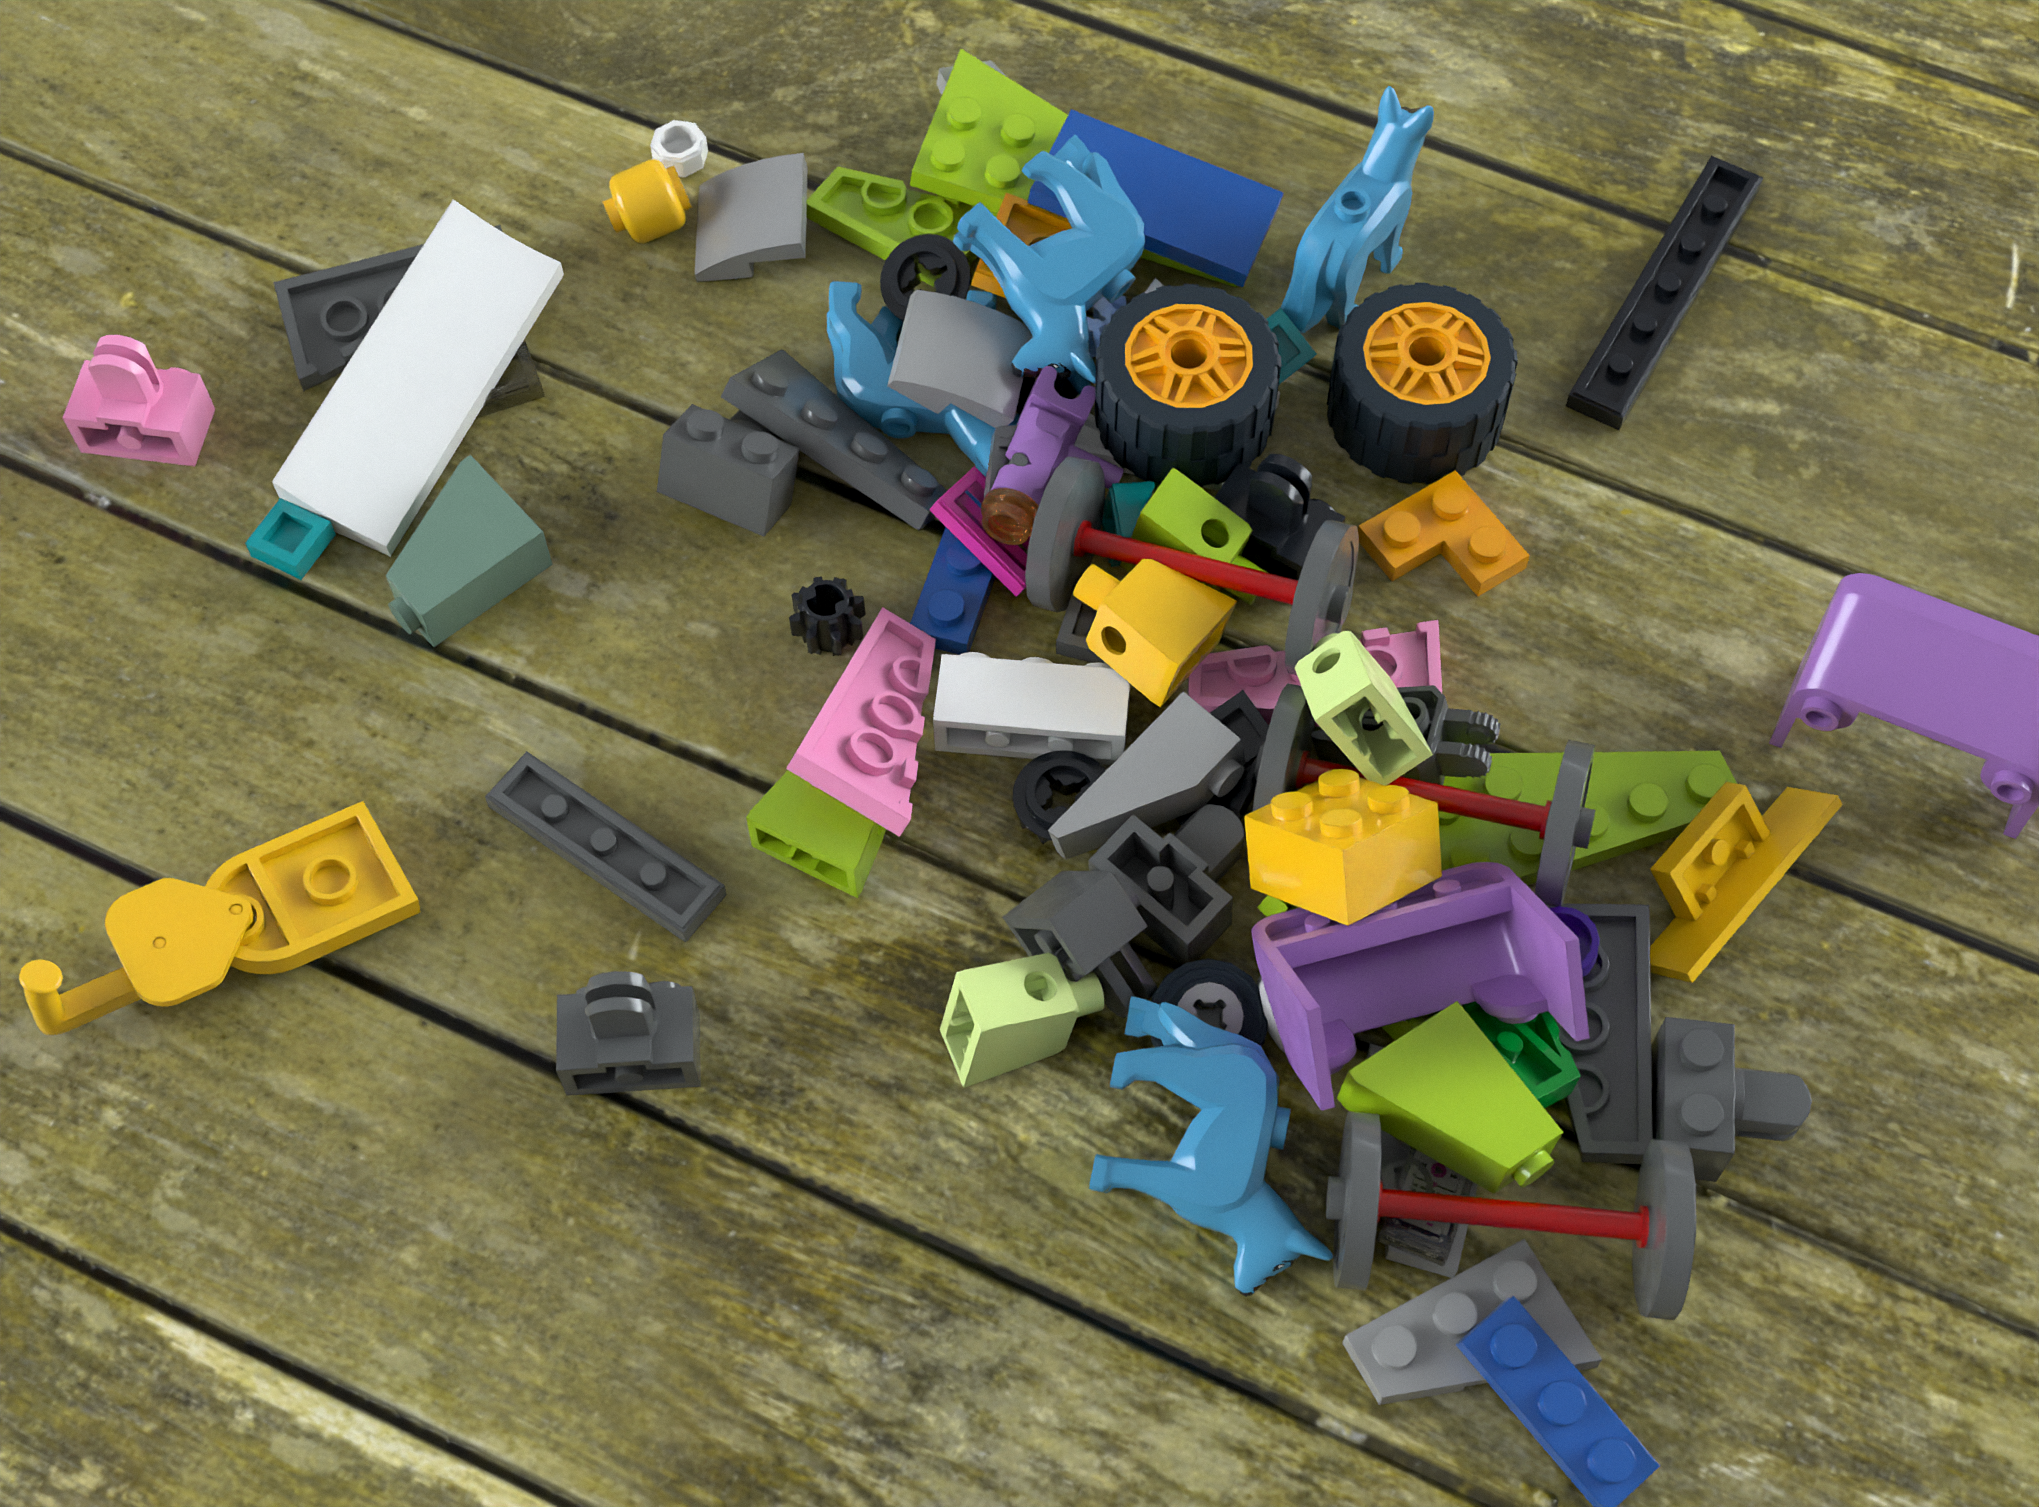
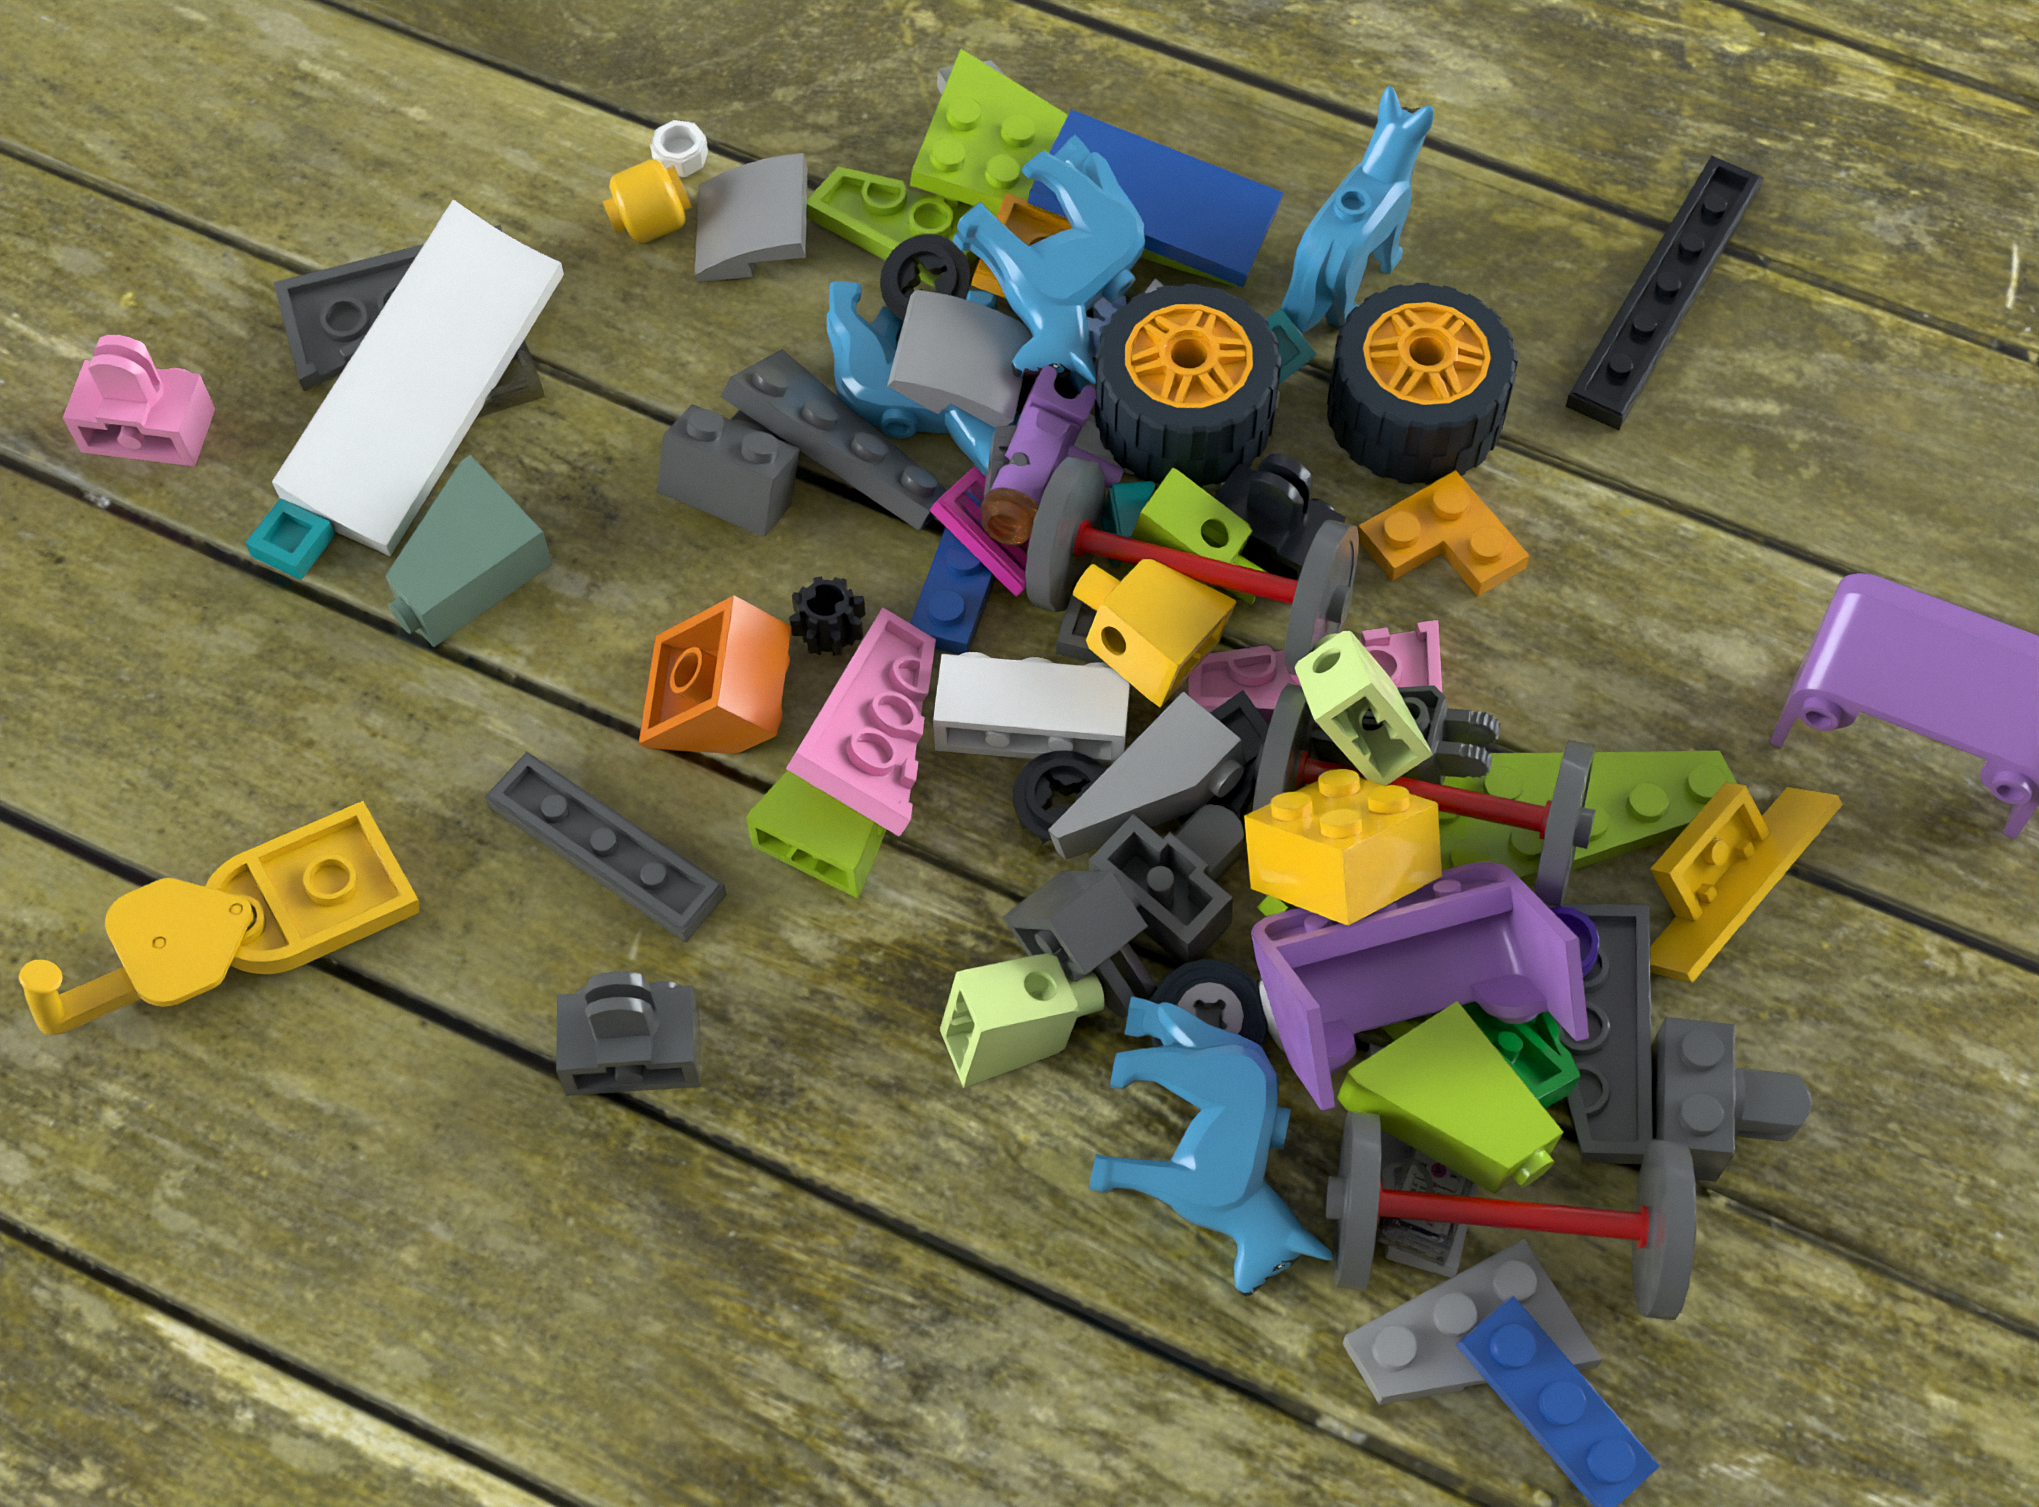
none -> orange slope [639,595,792,754]

